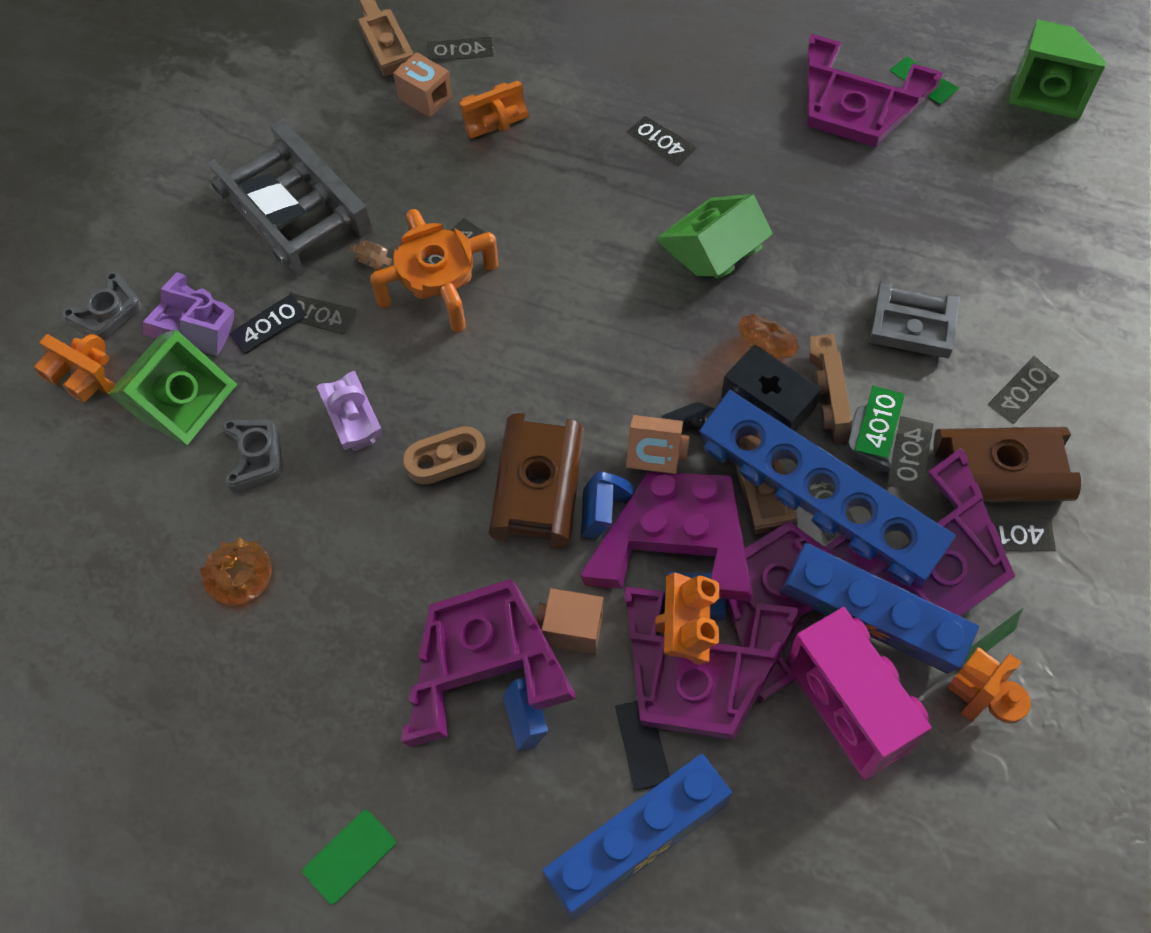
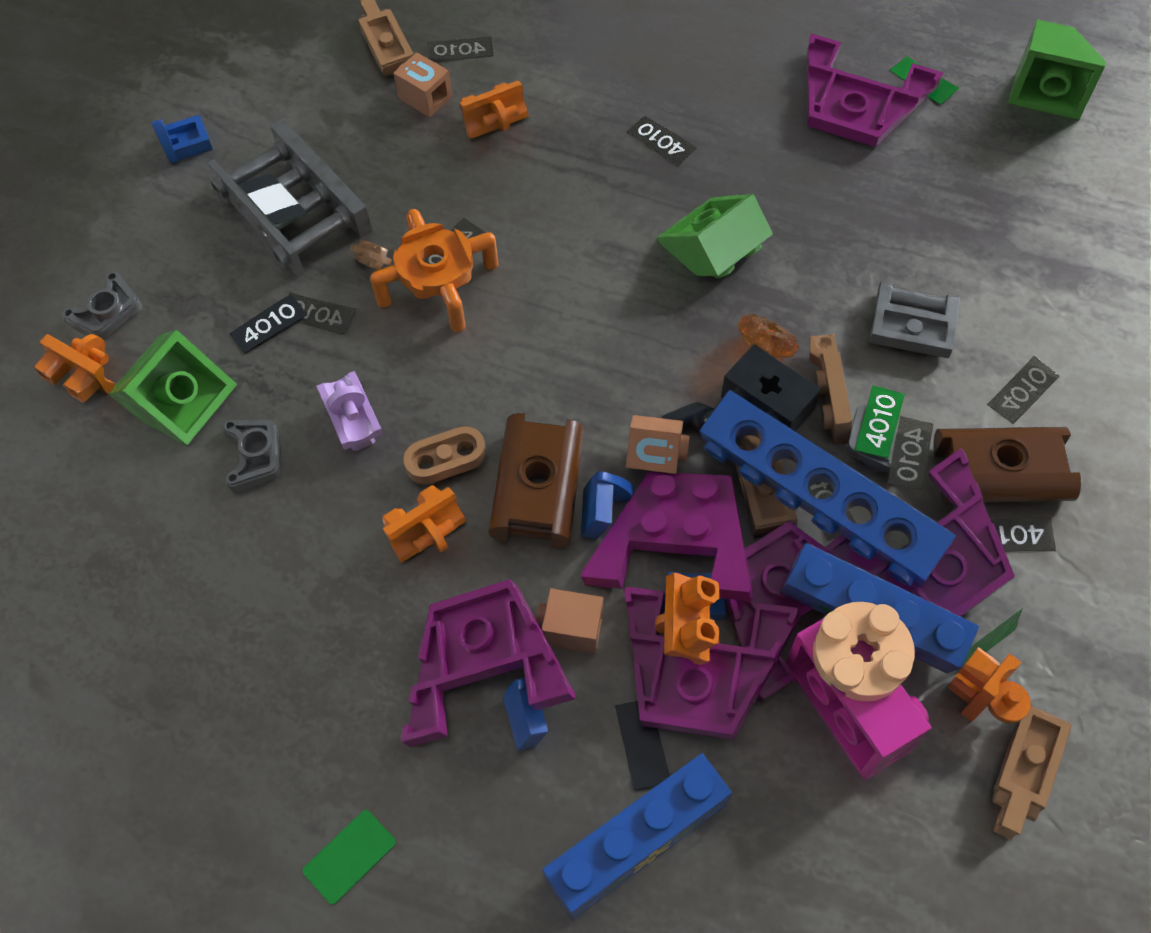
medium lavender slope [142,272,234,356] -> none
clear orange gear [200,537,272,605] -> none
none -> blue tile [151,115,213,164]
none -> orange hips [382,485,467,563]
none -> light nougat plate [813,602,915,702]
none -> medium nougat hinge [992,706,1072,841]

